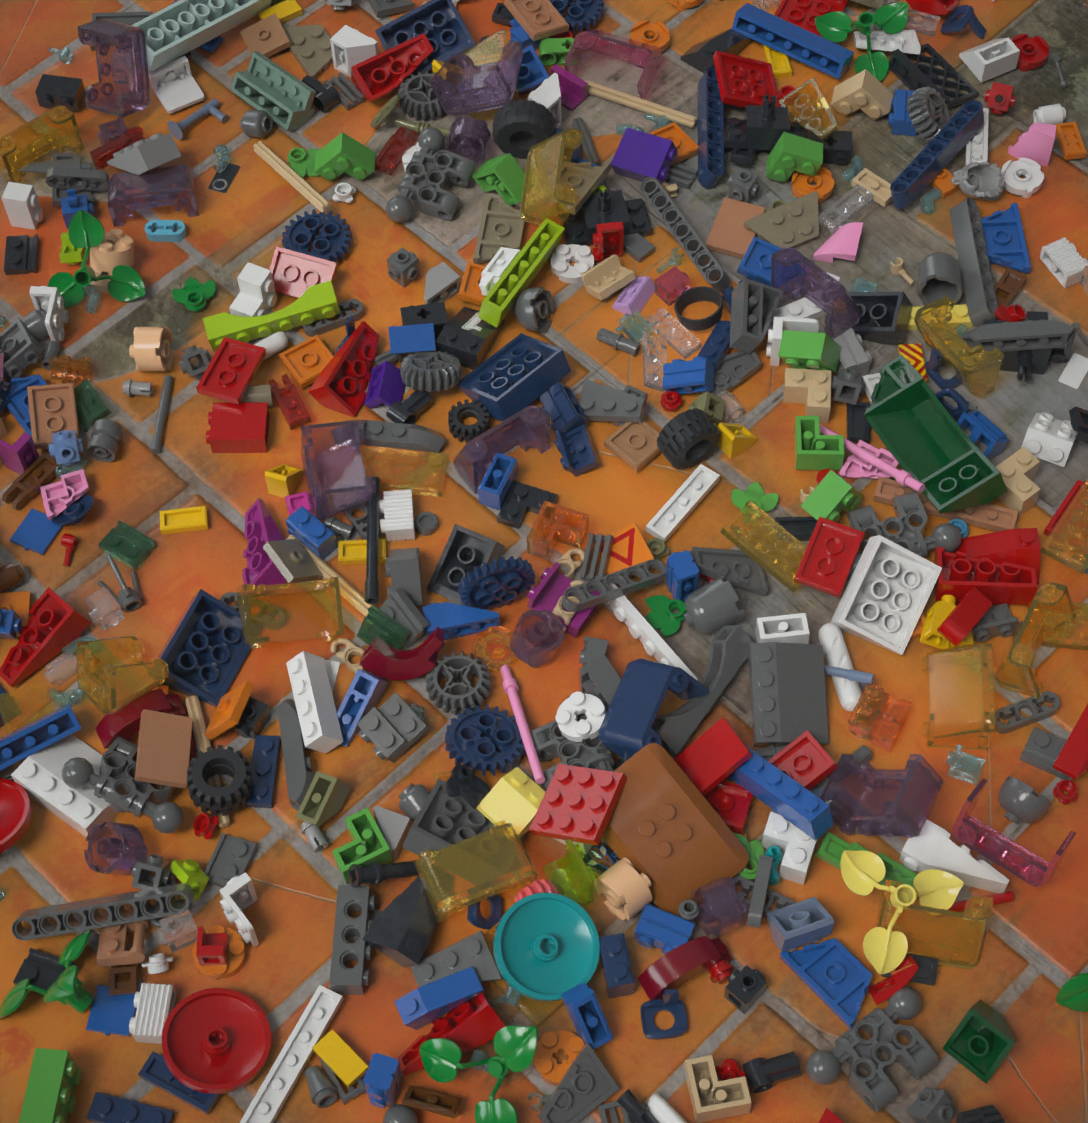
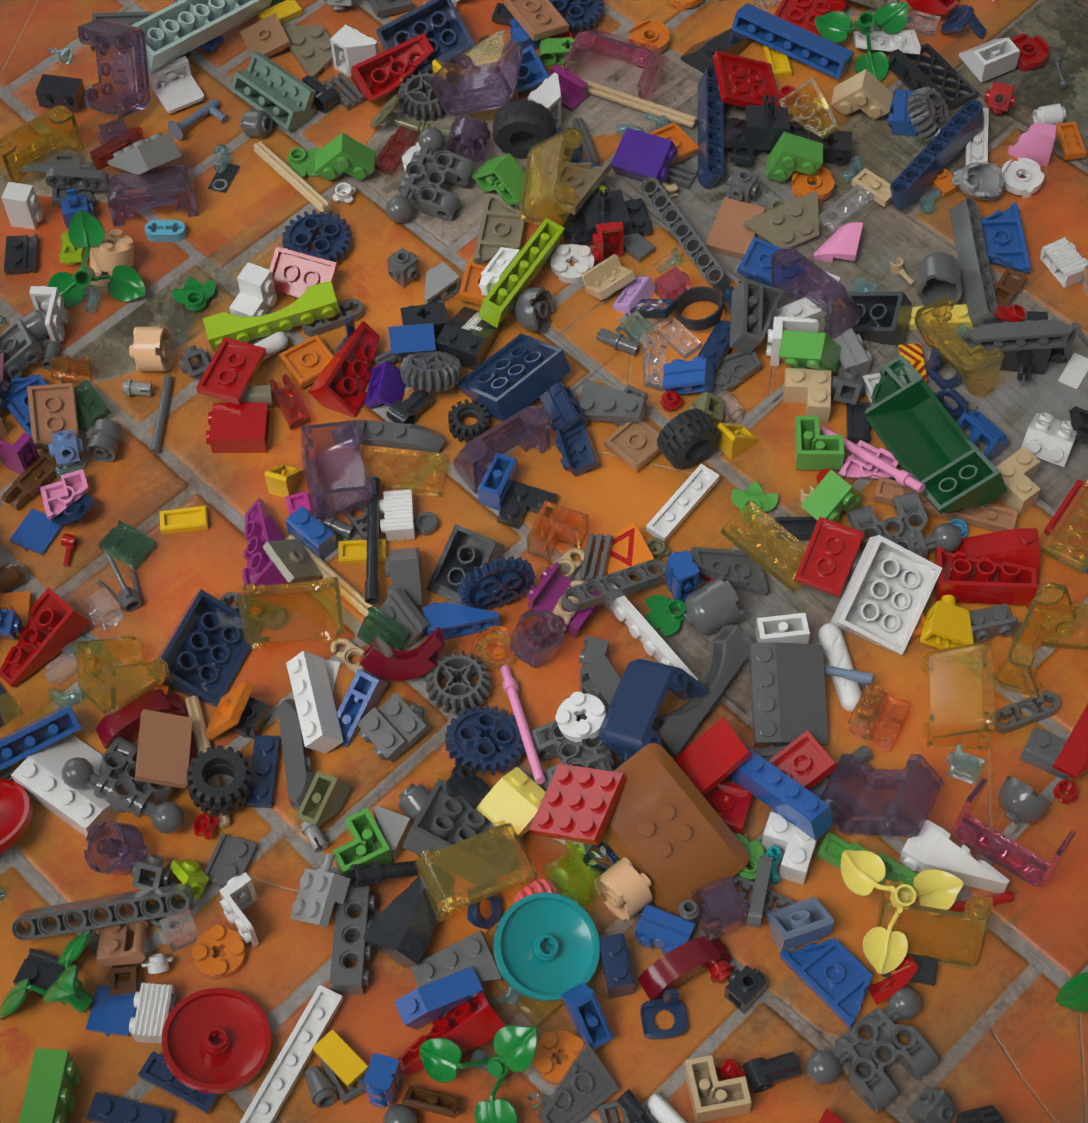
red panel [196,926,228,966] -> none
red beam [937,586,993,647] -> none
dark green slope [942,999,1017,1084] -> none
none -> light grey plate [290,853,350,927]
none -> black tile [630,299,678,318]

